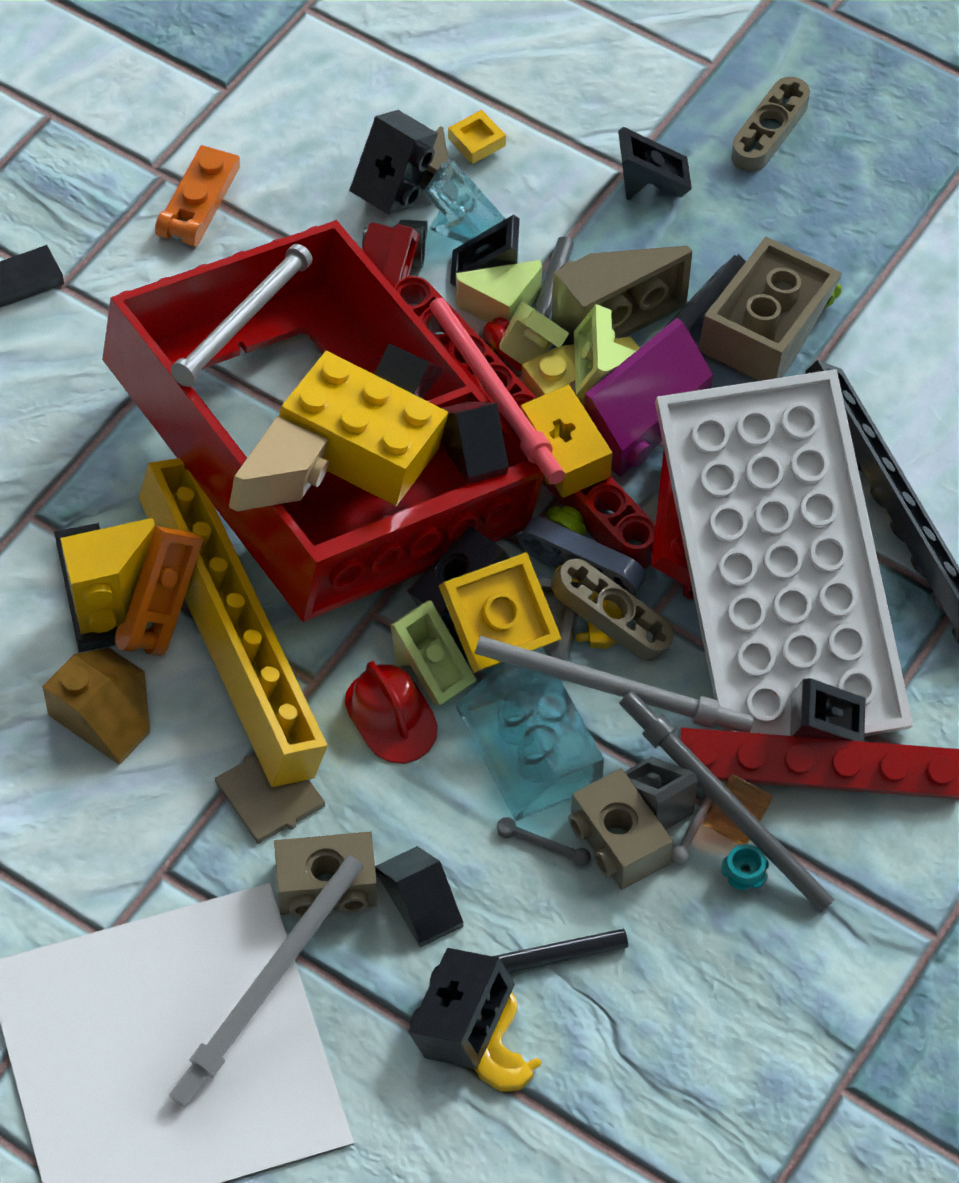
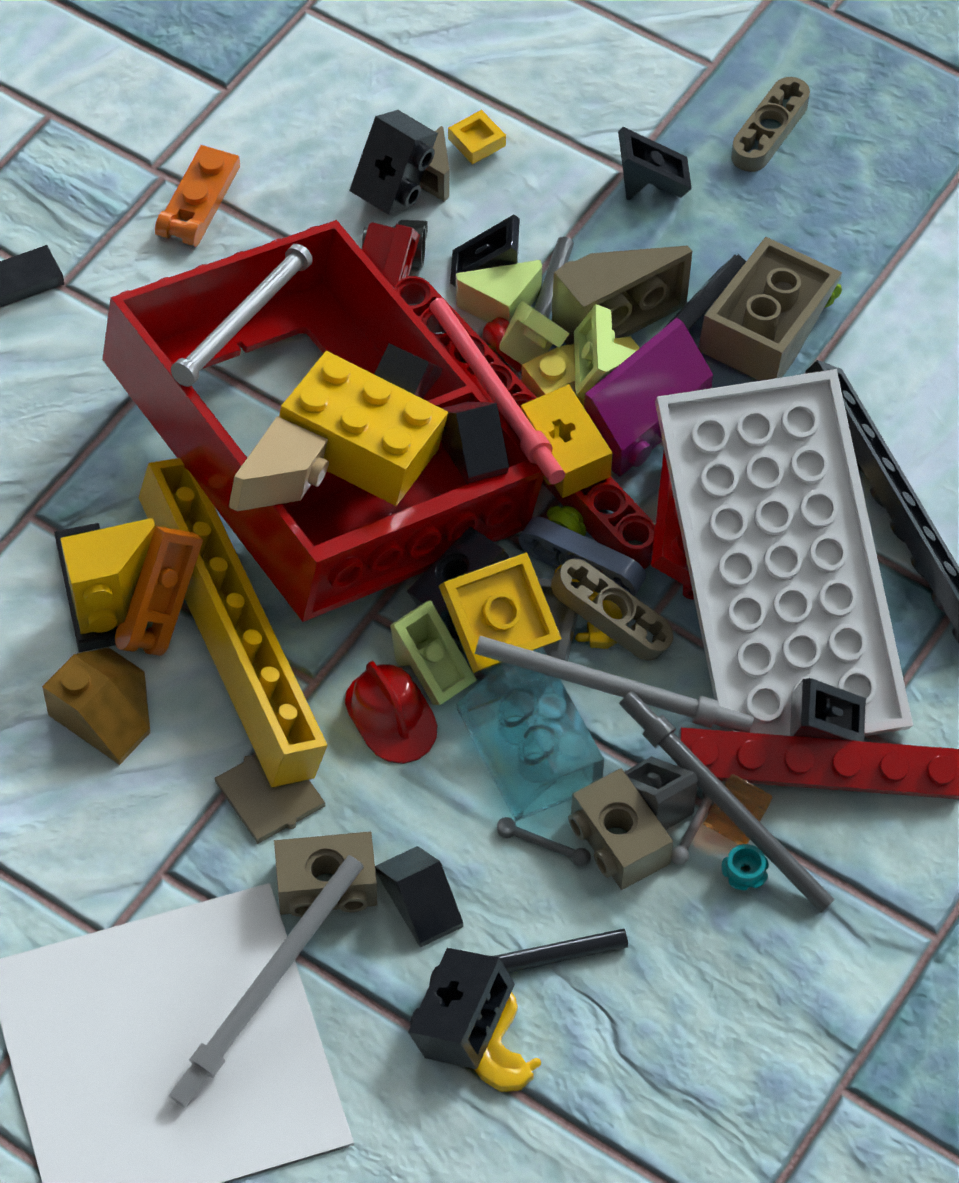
clear light blue slope [424,159,505,243] -> none

